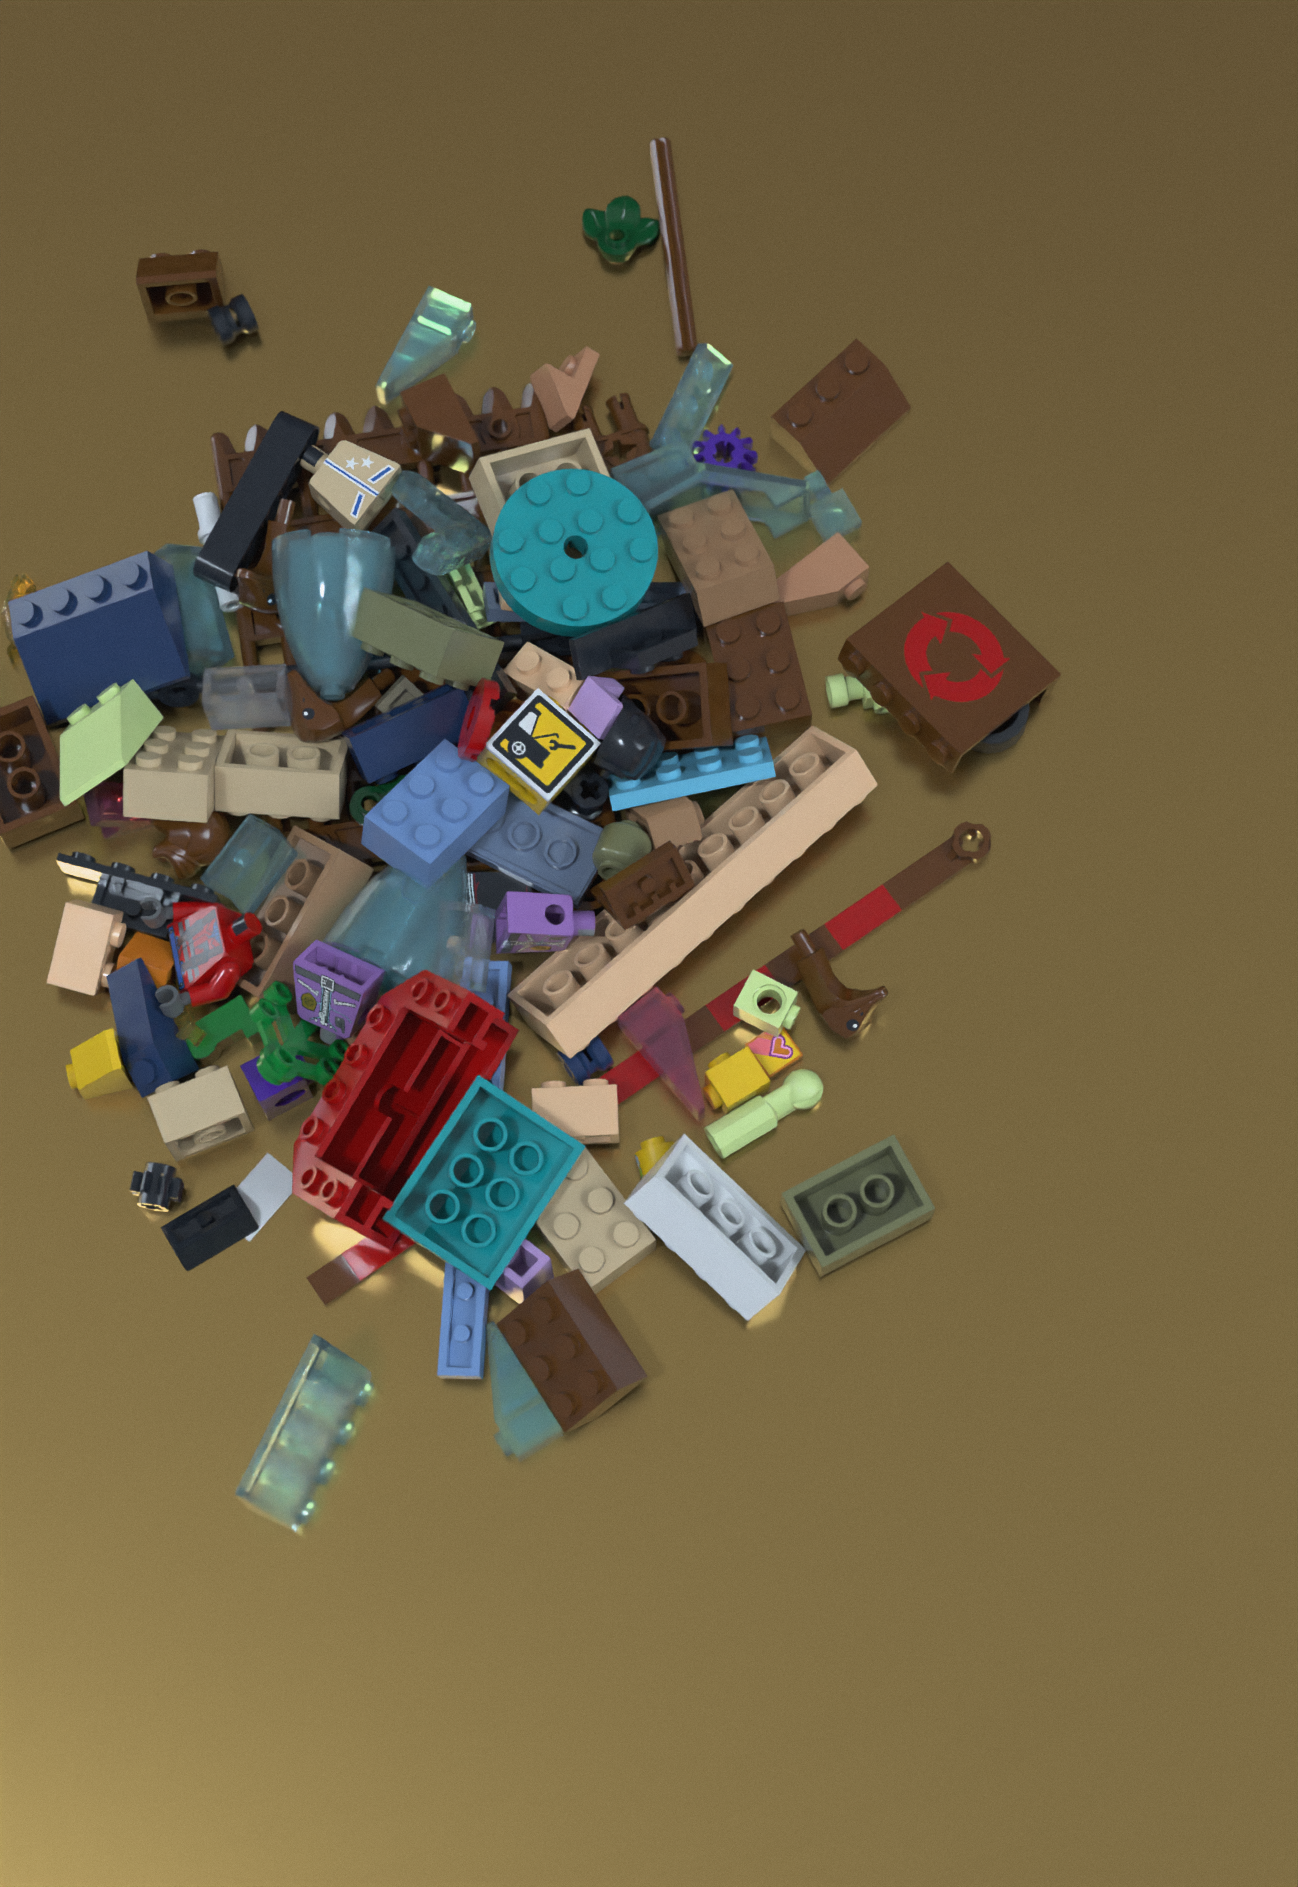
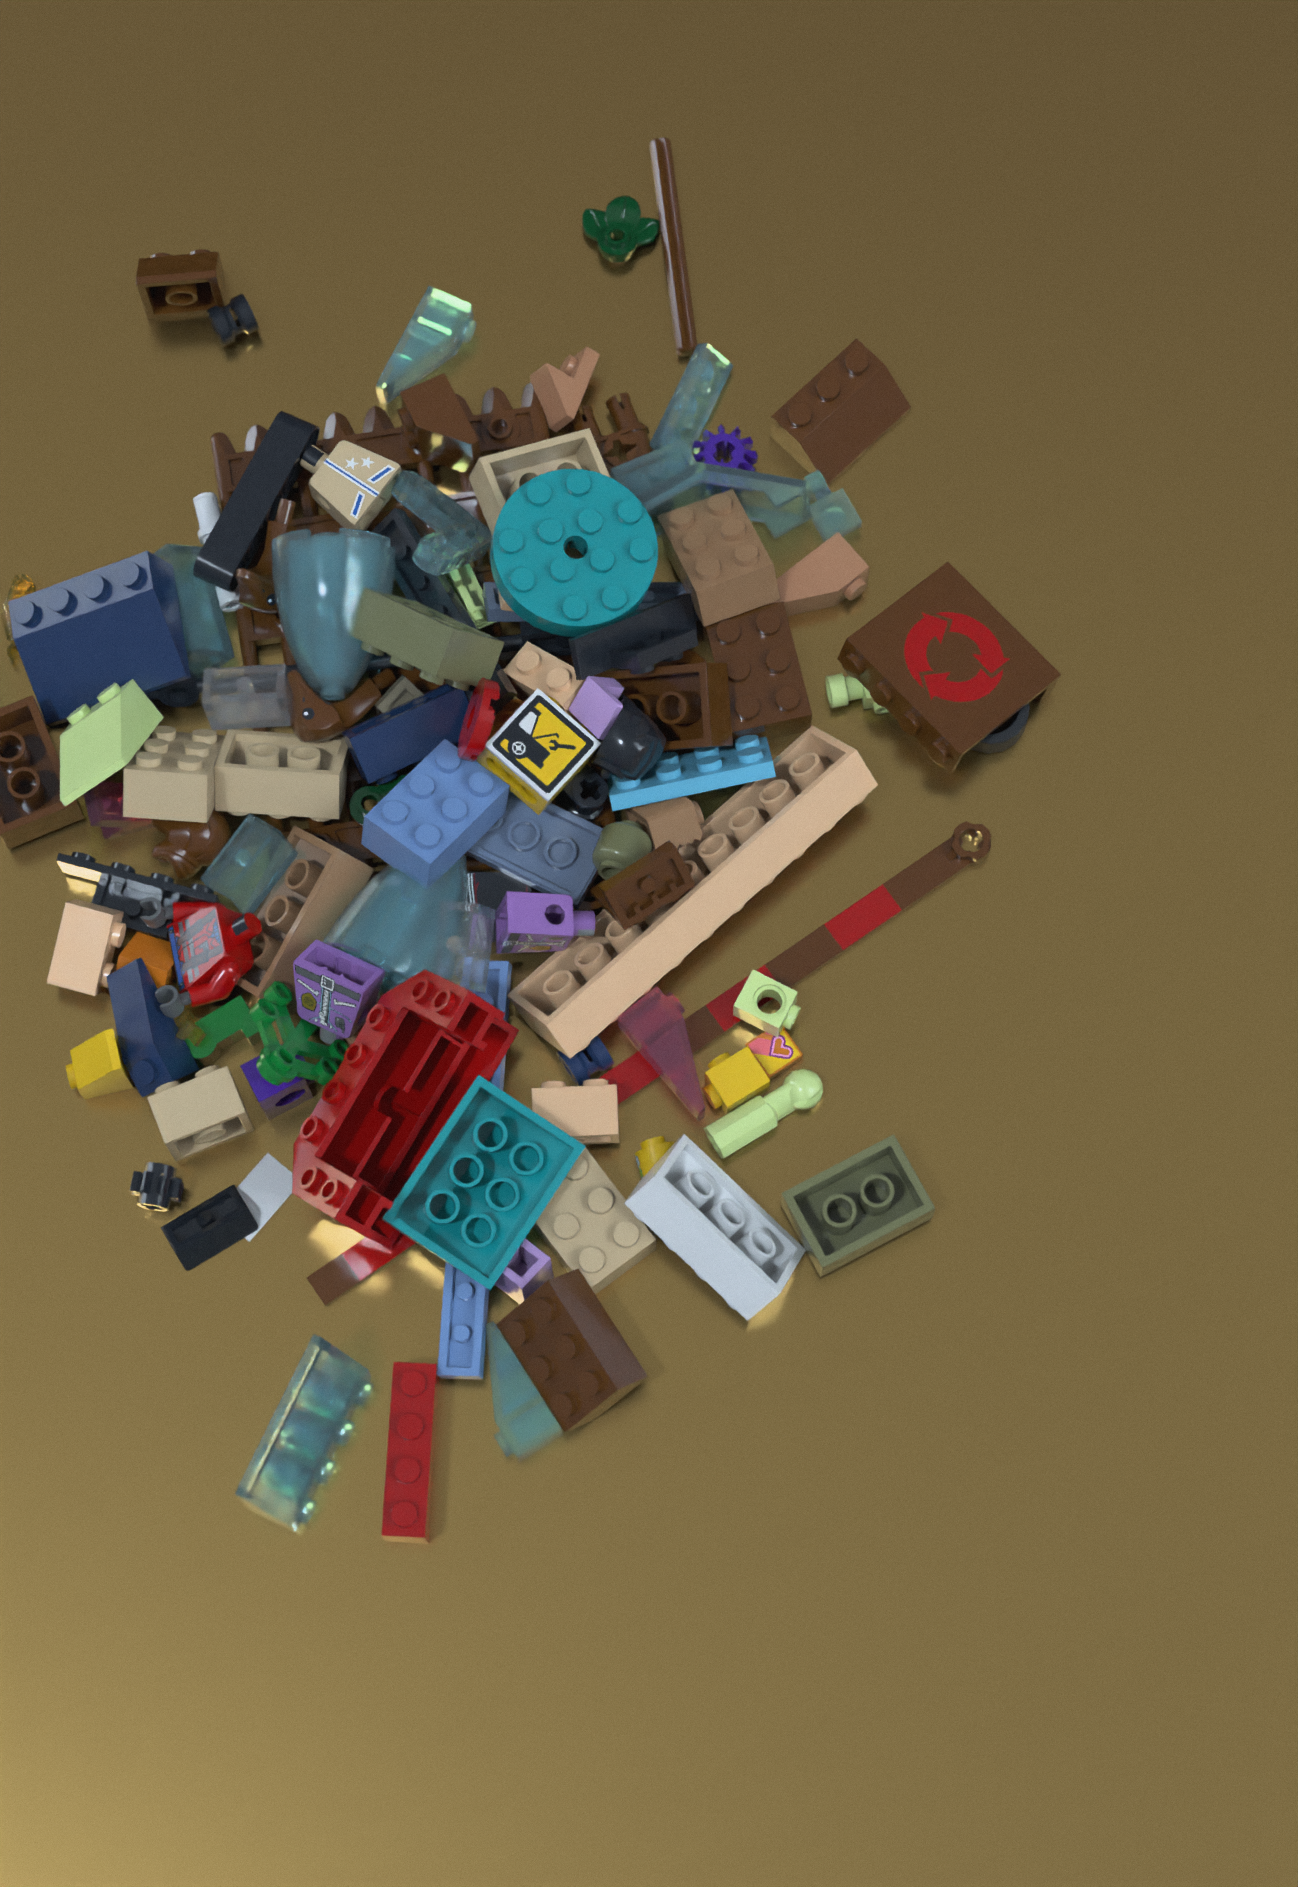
reddish brown animal [790,929,889,1039] -> none
none -> red brick [381,1362,440,1544]

